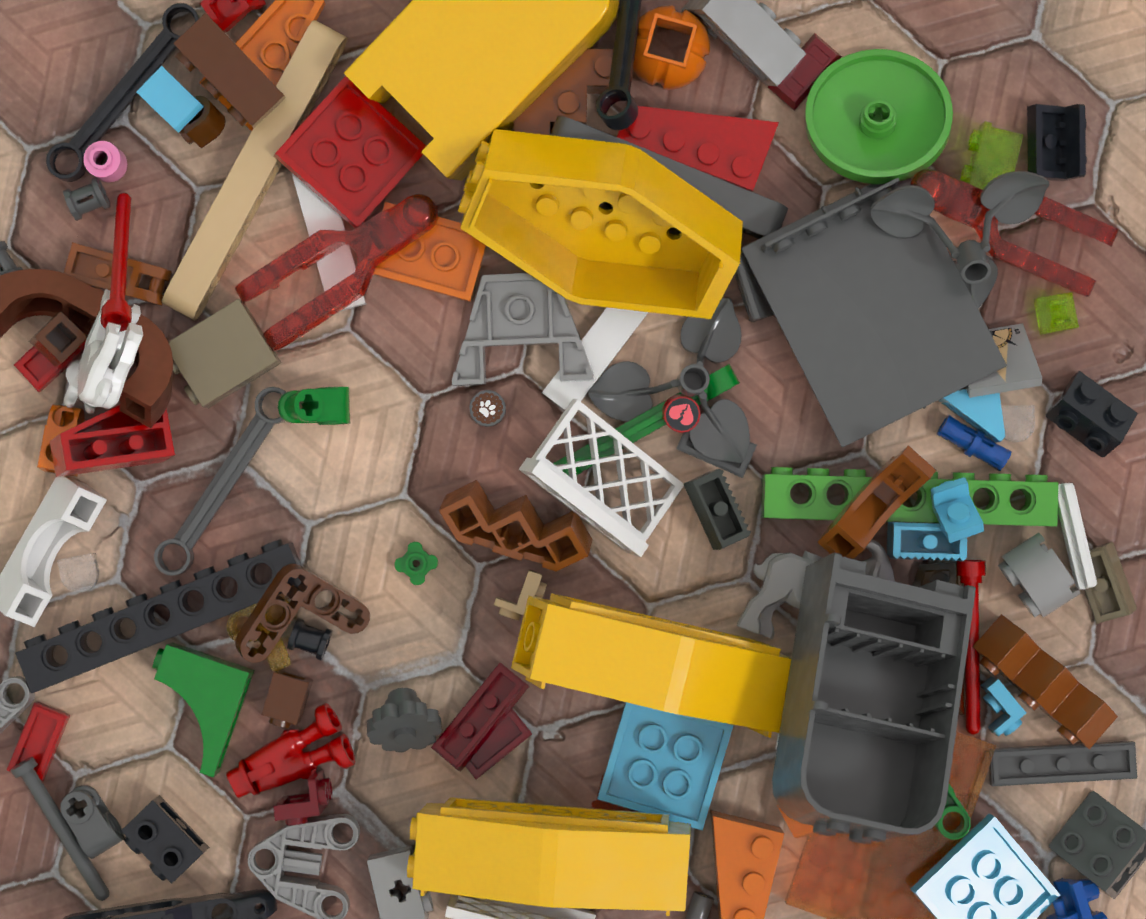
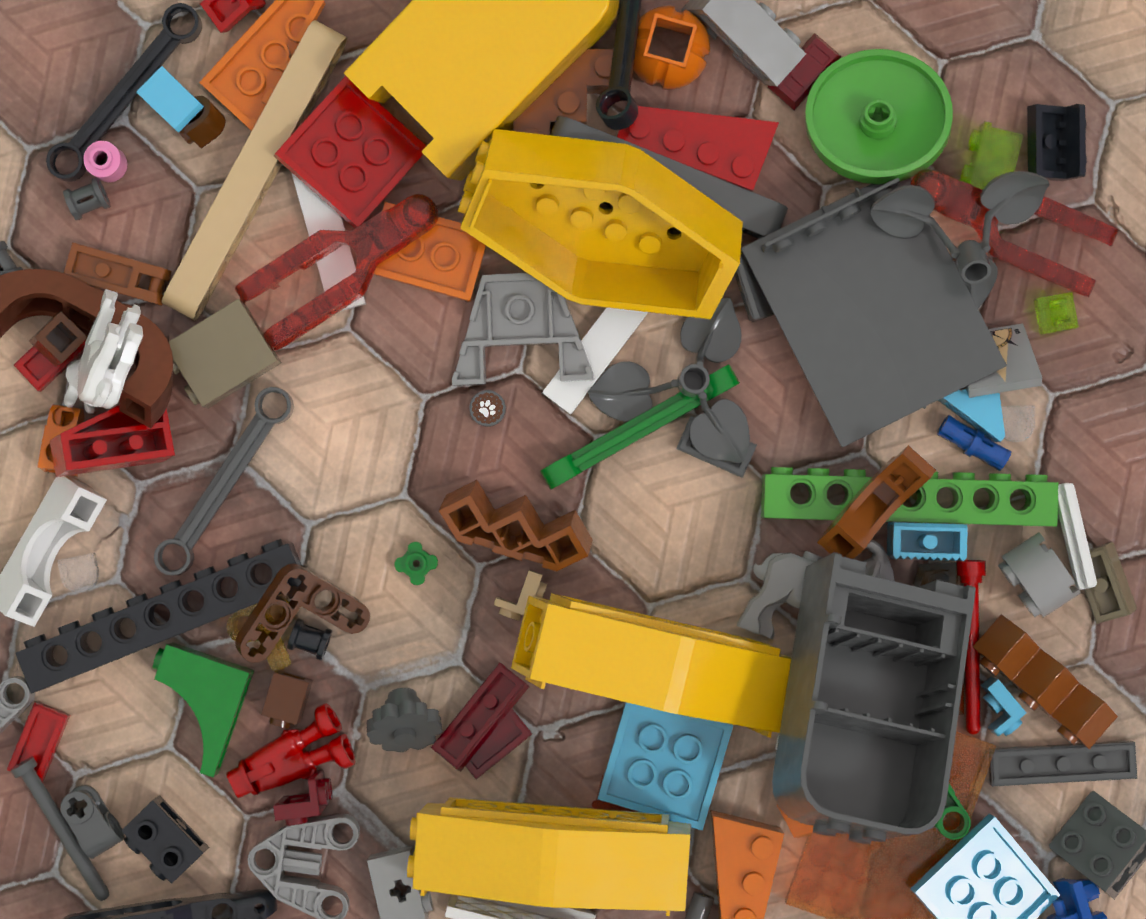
red piece [101,193,132,332] -> none
reddish brown wedge [173,13,286,128] -> none
green piece [278,387,350,425] -> none
white fence [519,399,684,557] -> none
tile [662,394,700,433] -> none
pearl dark grey brick [684,469,751,550] -> none
medium azure bracket [931,478,984,543] -> none
black bracket [1046,371,1138,457] -> none

